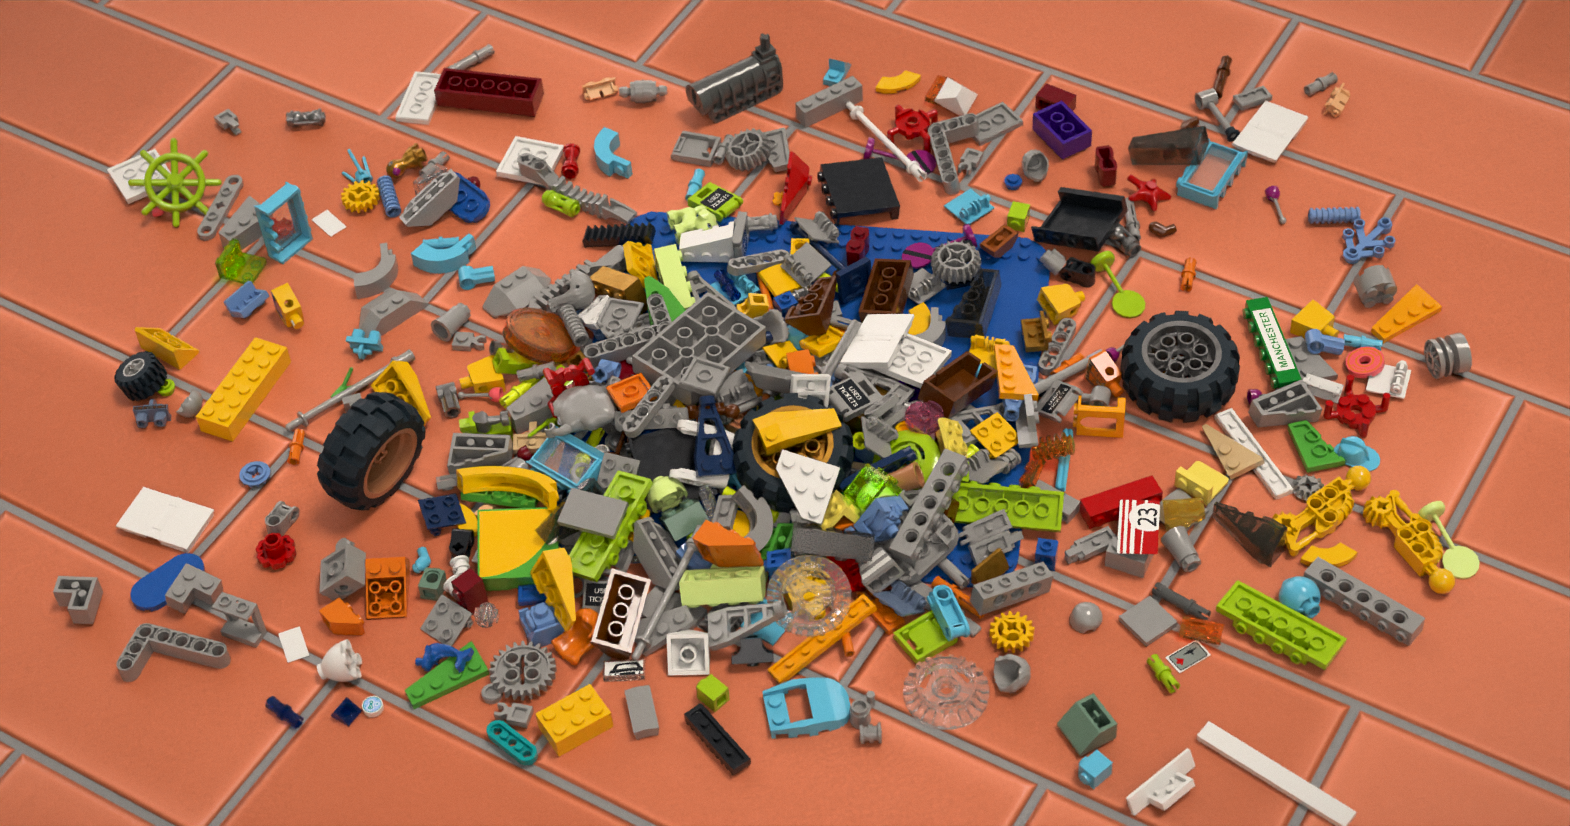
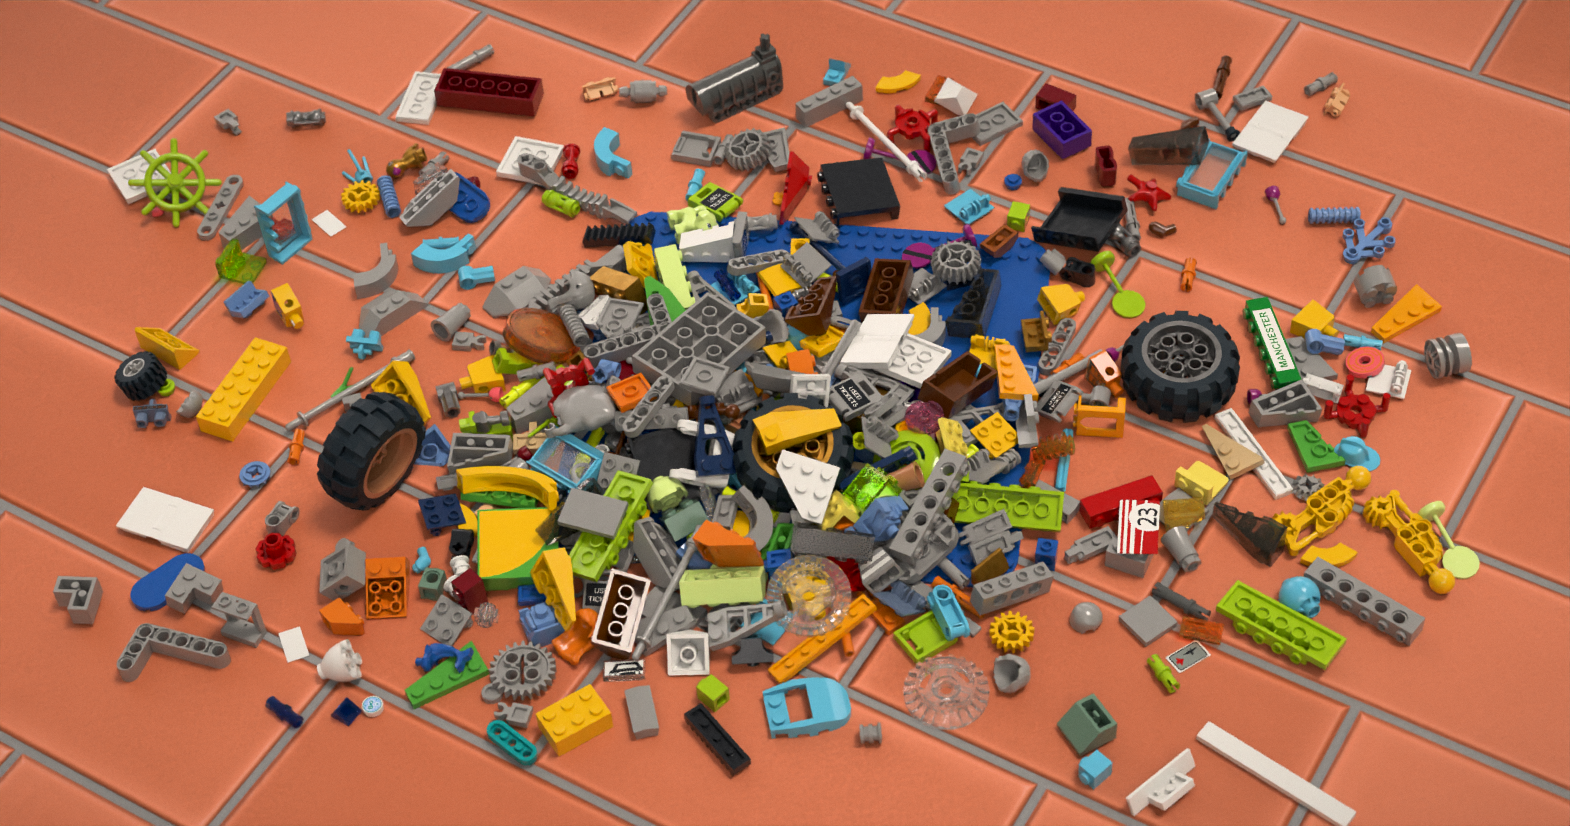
dark red brick [846,226,870,266] -> none
light grey piece [850,691,875,729] -> none
none -> medium blue slope [414,424,451,466]

